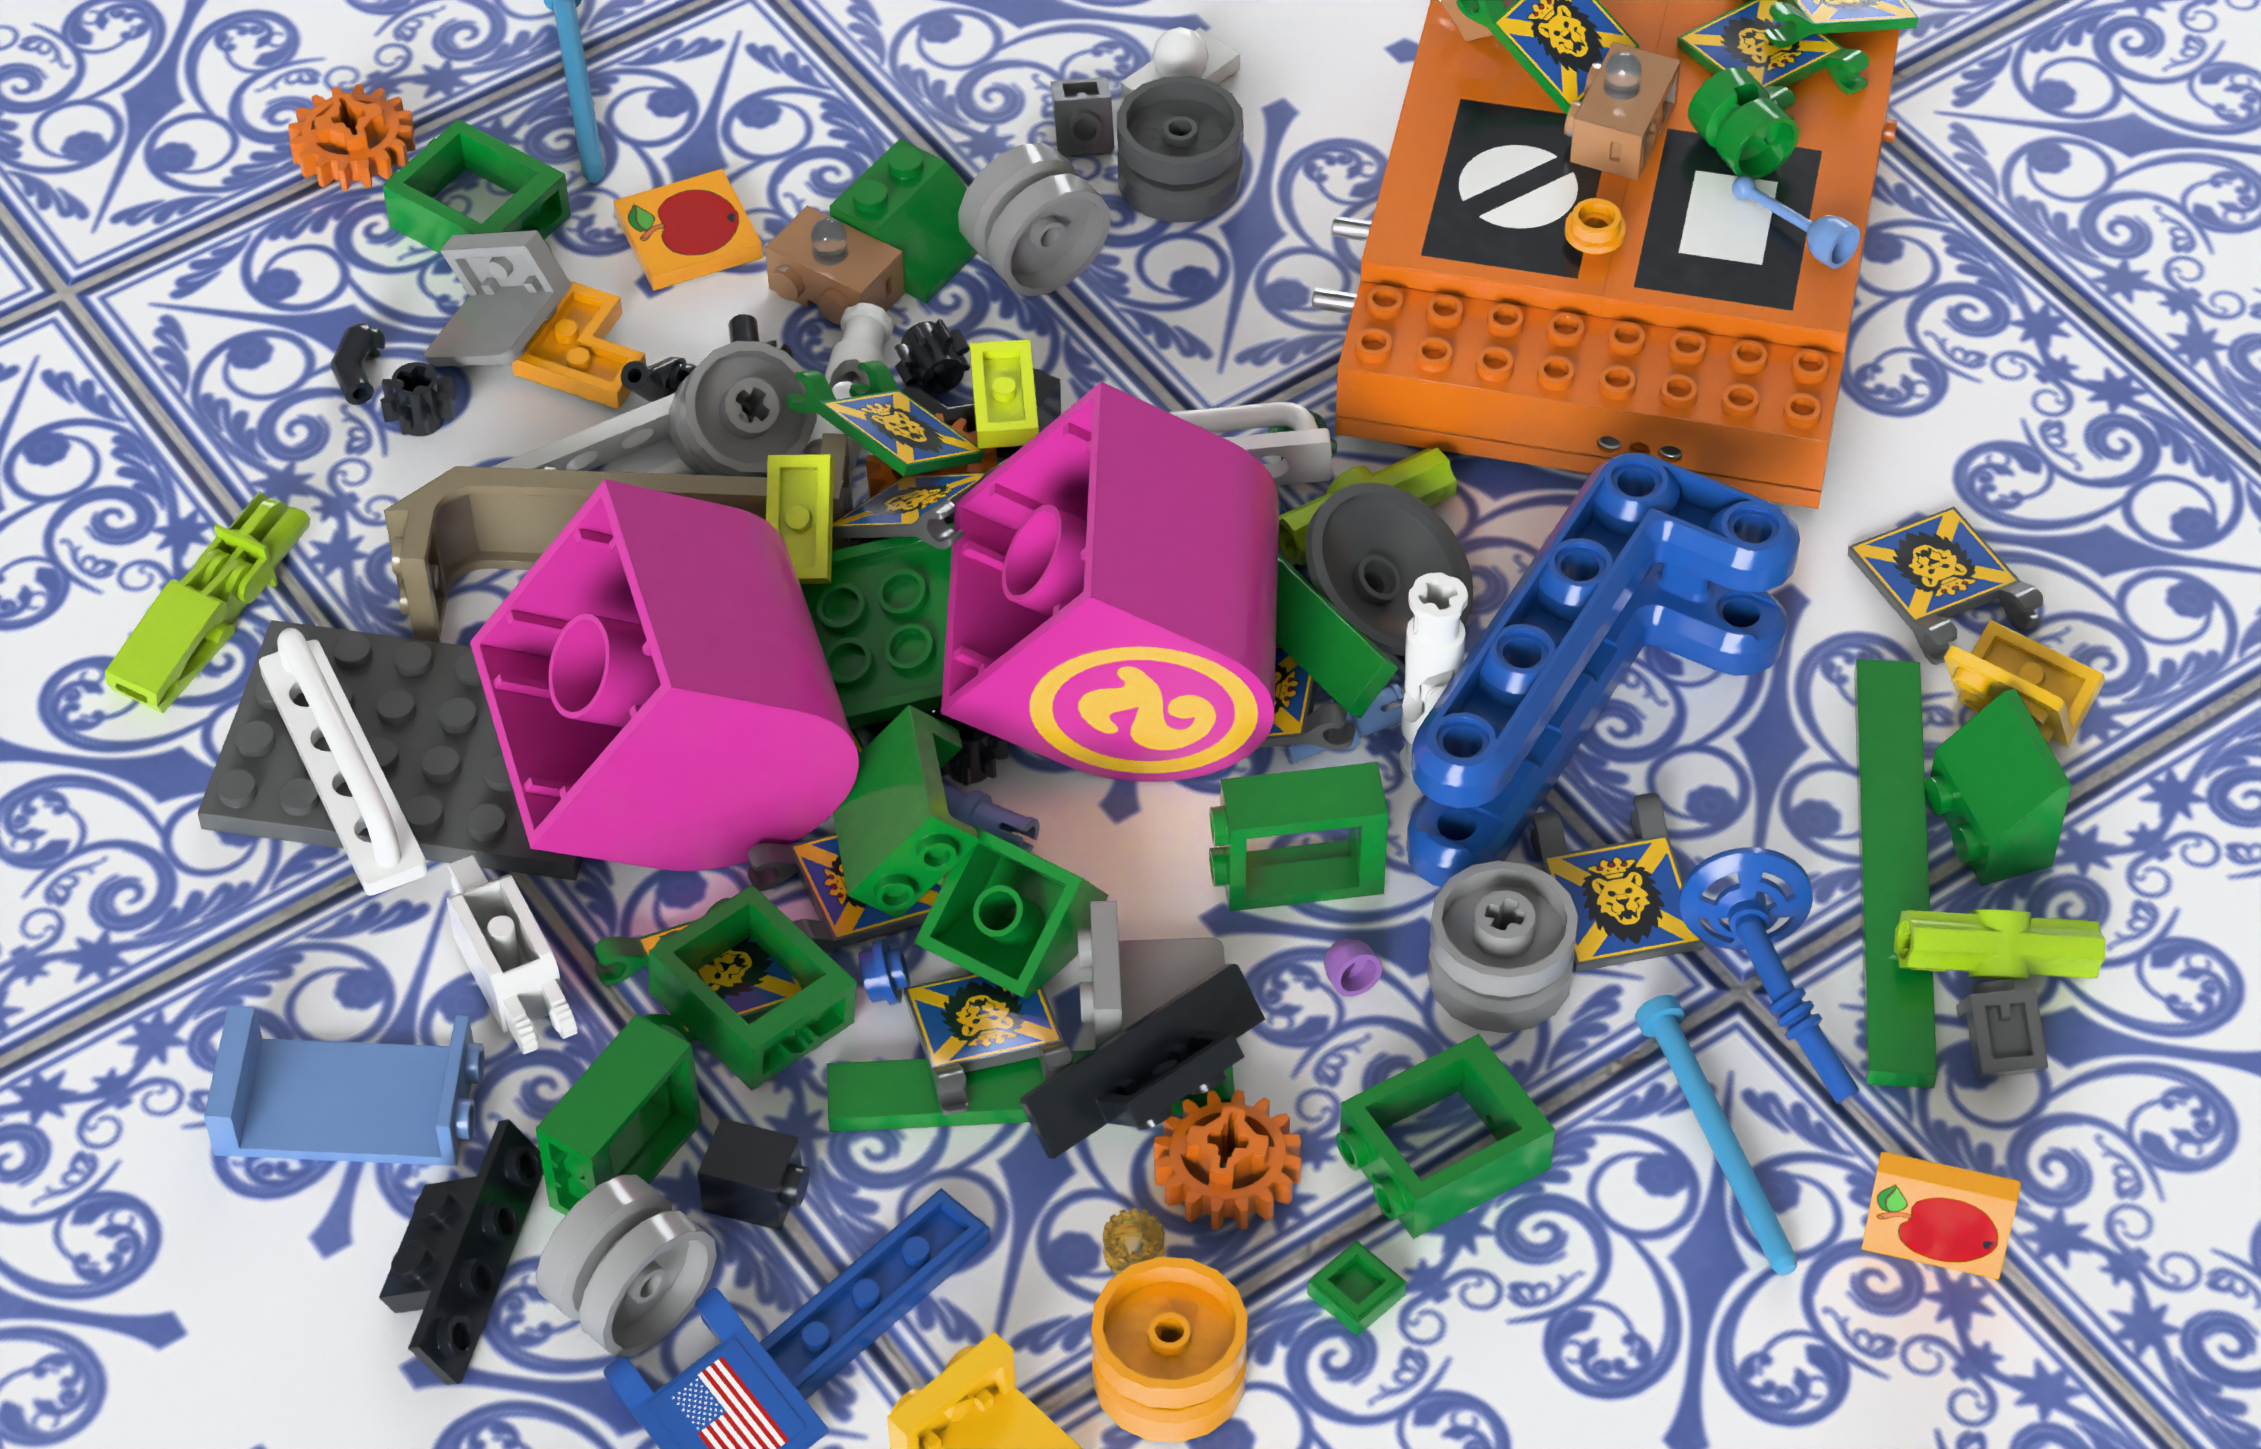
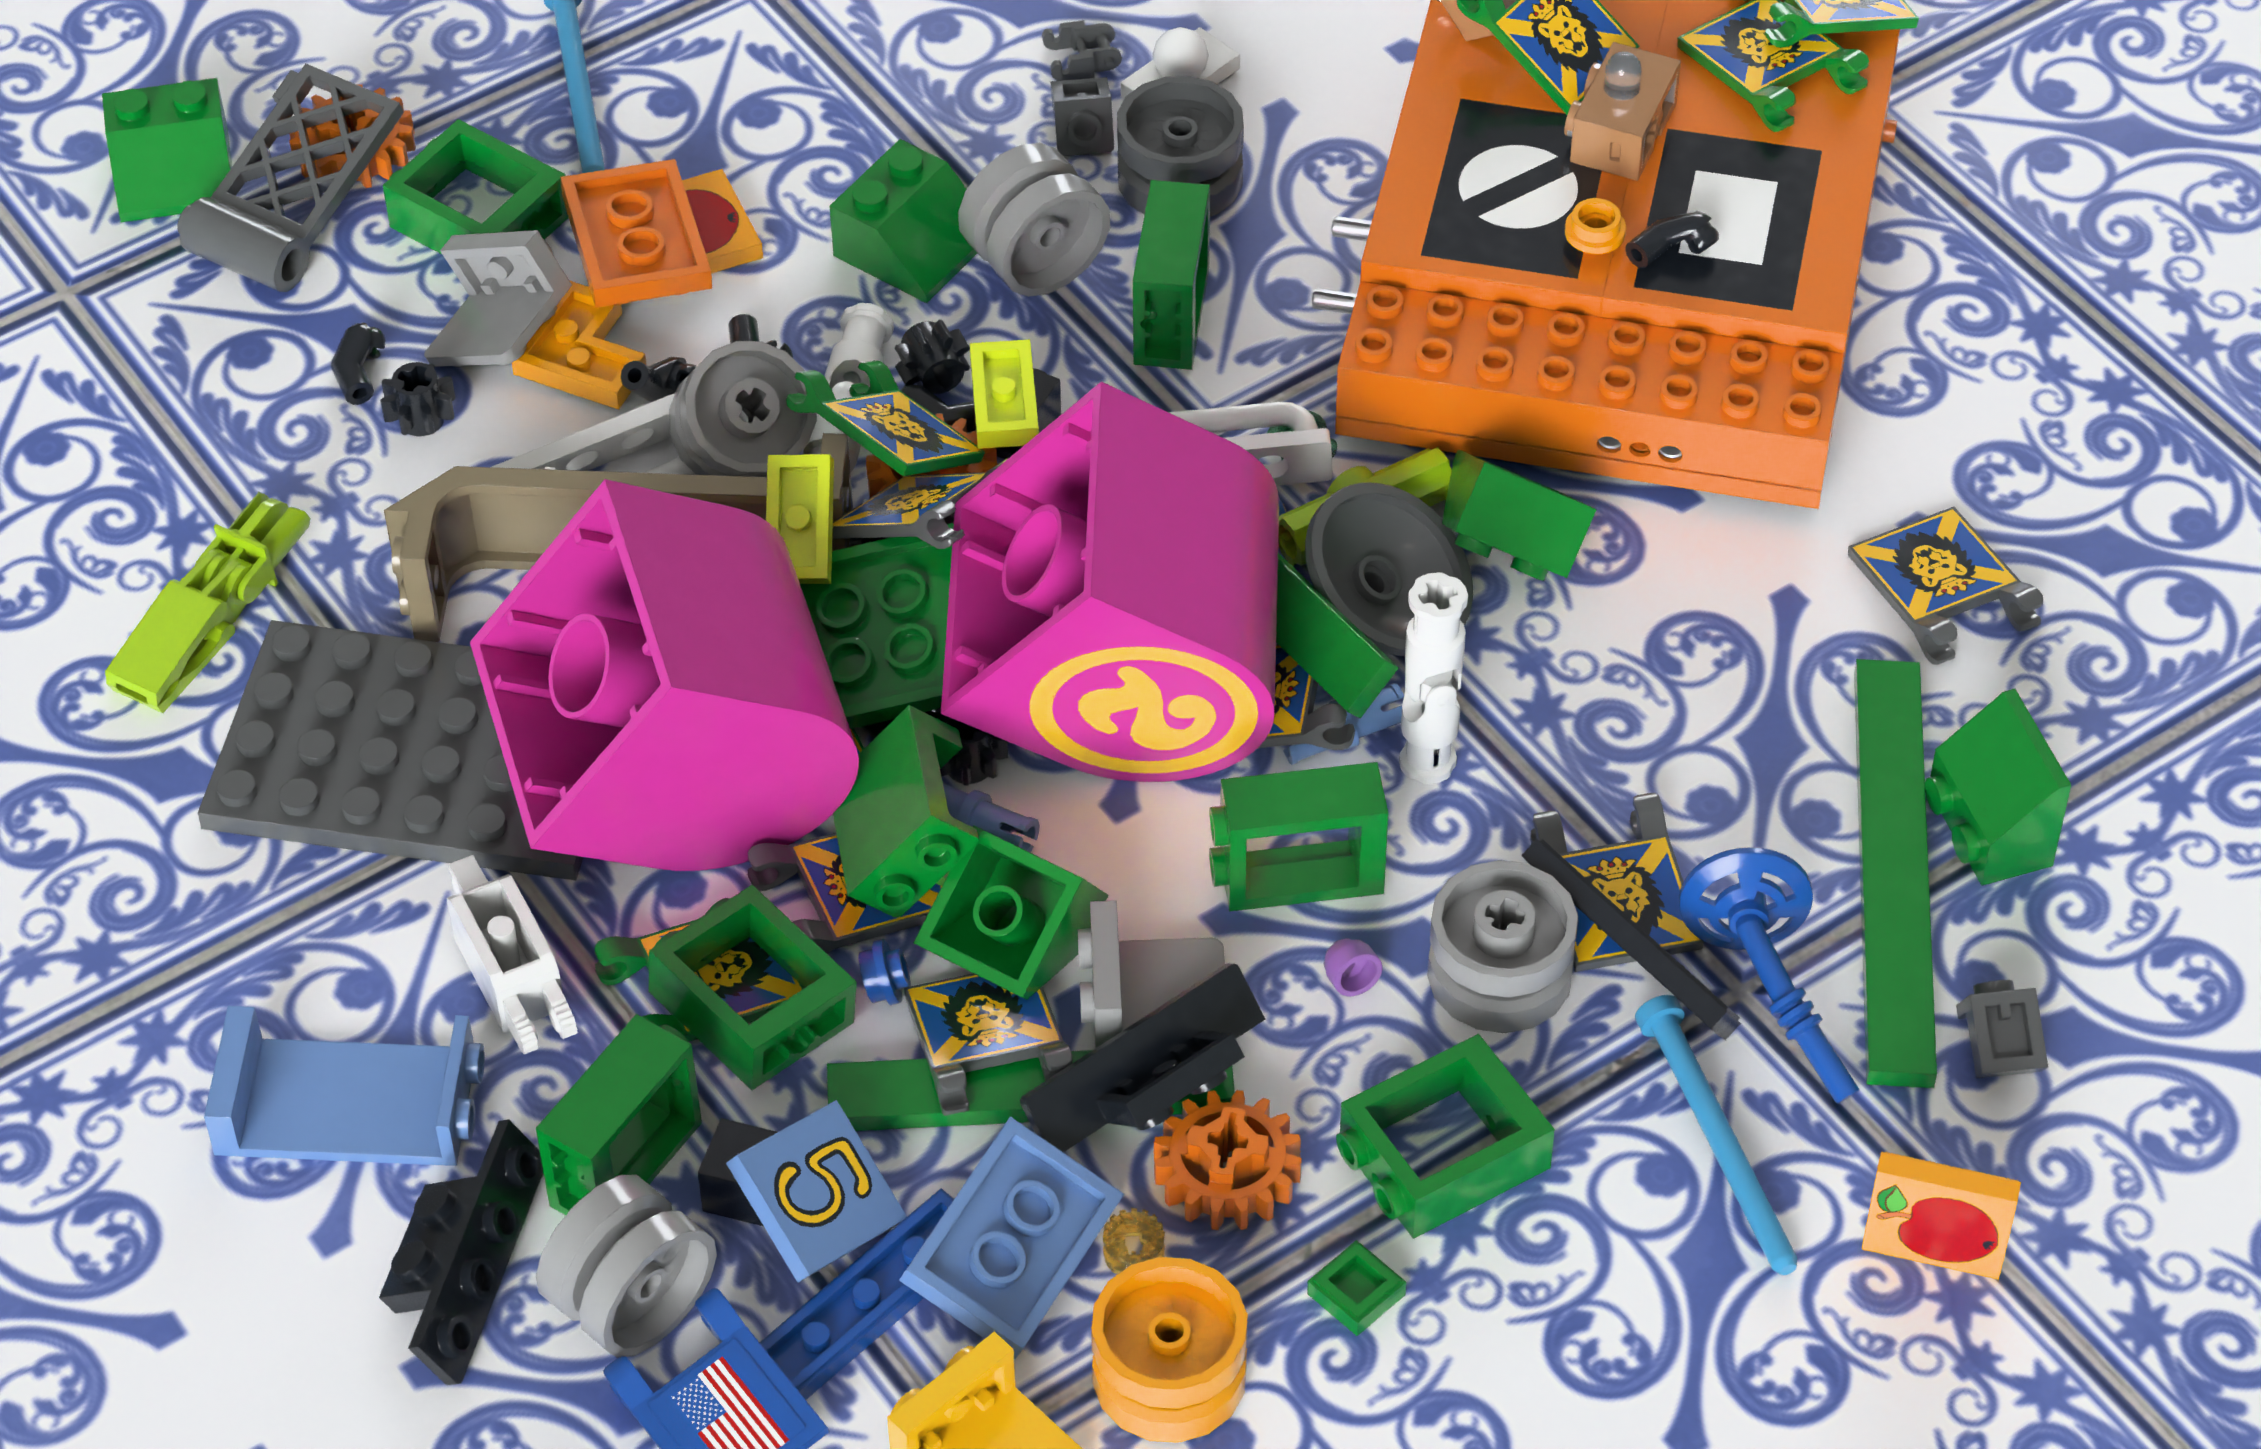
white piece [259,628,428,896] -> none
medium nougat piece [765,205,905,324] -> none
blue beam [1406,453,1800,887] -> none
green wheel [1688,67,1799,180] -> none
medium blue hinge [1732,176,1860,269] -> none
lime piece [1894,909,2105,980] -> none
yellow bracket [1944,619,2105,747] -> none
none -> green slope [102,78,232,223]
none -> dark grey piece [177,63,404,292]
none -> orange plate [561,159,712,308]
none -> medium blue tile [726,1100,907,1283]
none -> medium blue plate [899,1117,1124,1359]
none -> dark grey piece [1041,20,1122,81]
none -> green window [1132,180,1210,370]
none -> green slope [1442,449,1597,581]
none -> black tile [1521,839,1741,1040]
none -> black arm [1625,211,1719,268]

